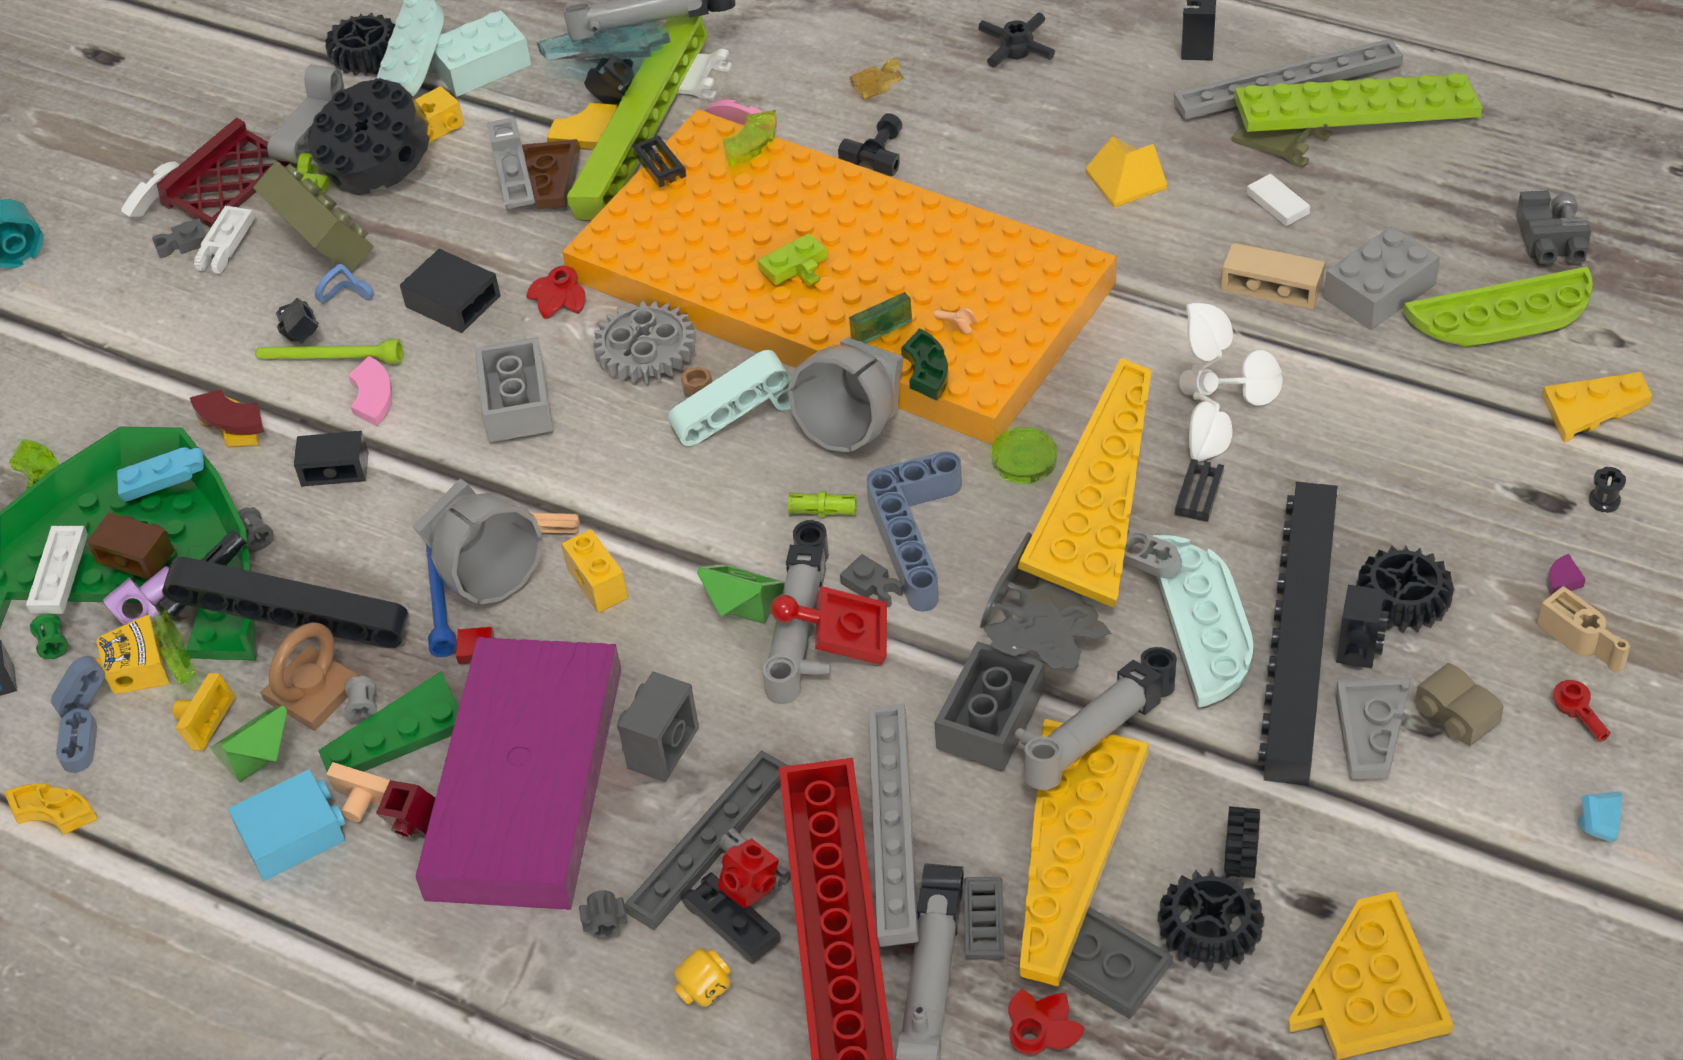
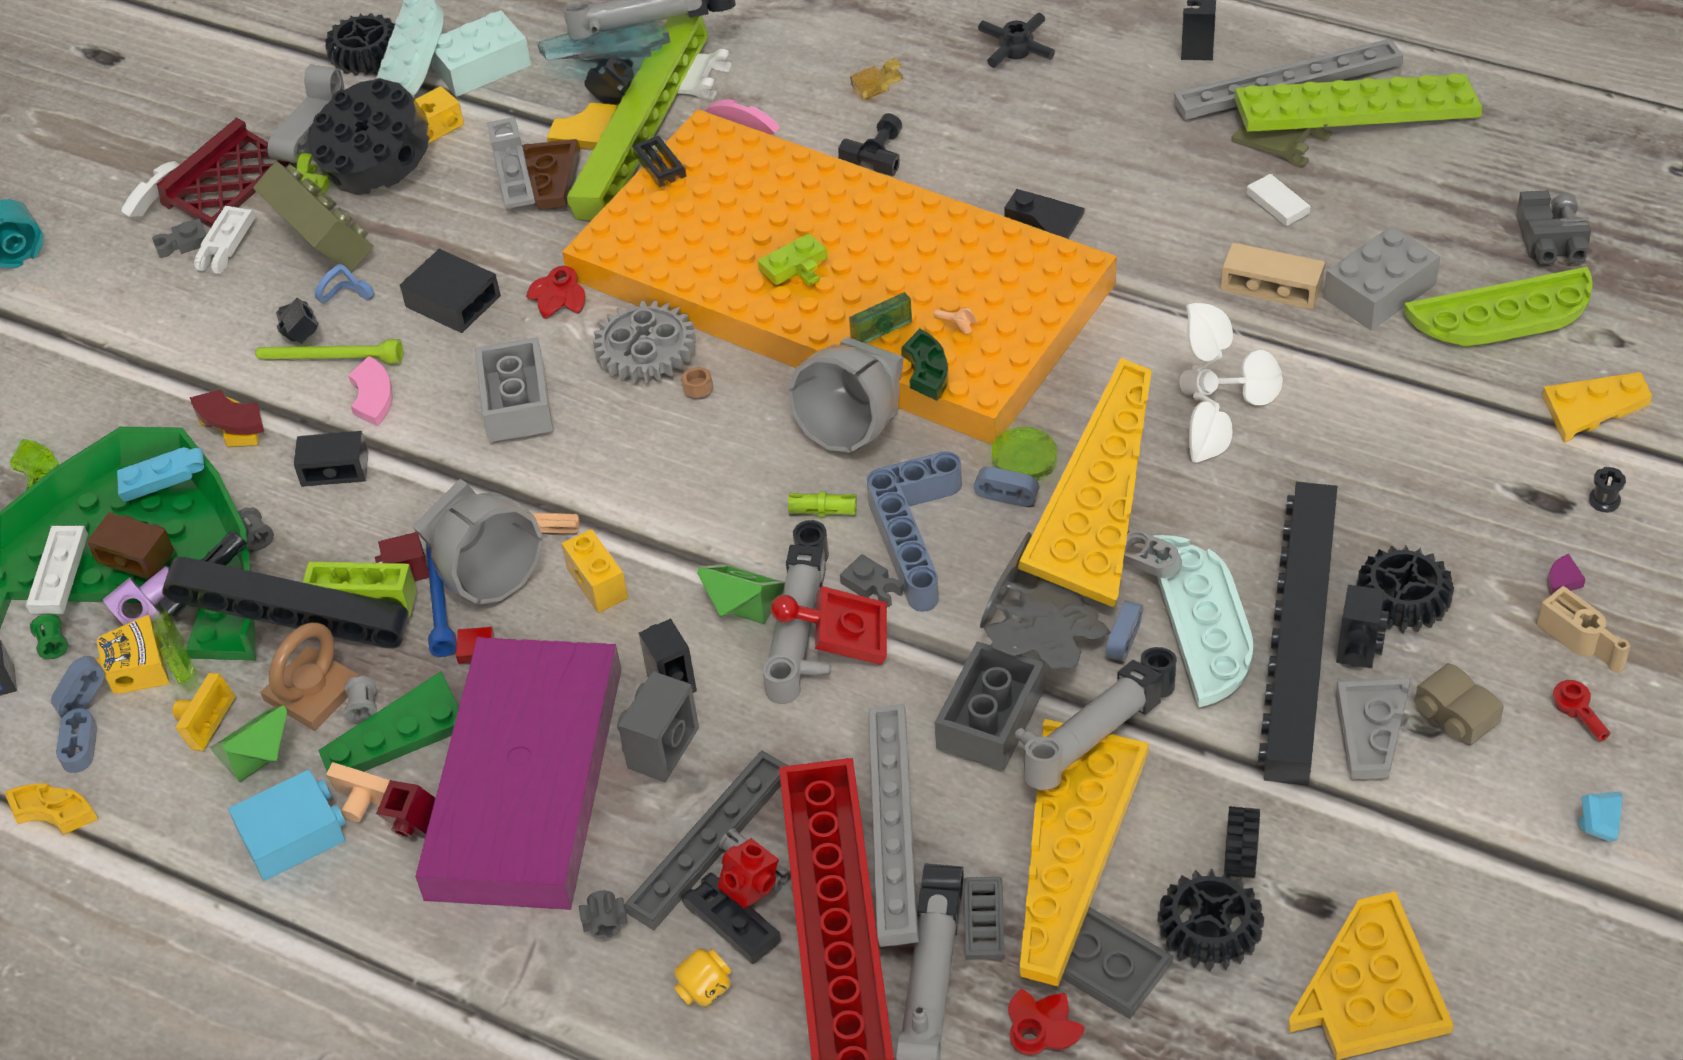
light aqua beam [668,350,792,446] -> none
clear neon green tile [723,110,777,167] -> none
yellow slope [1085,136,1167,208] -> none
black tile [1175,458,1224,522] -> none
none -> lime brick [303,561,417,617]
none -> dark red brick [375,532,429,581]
none -> black brick [638,618,697,693]
none -> sand blue beam [974,467,1040,507]
none -> black slope [1004,189,1085,239]
none -> sand blue beam [1106,600,1143,662]

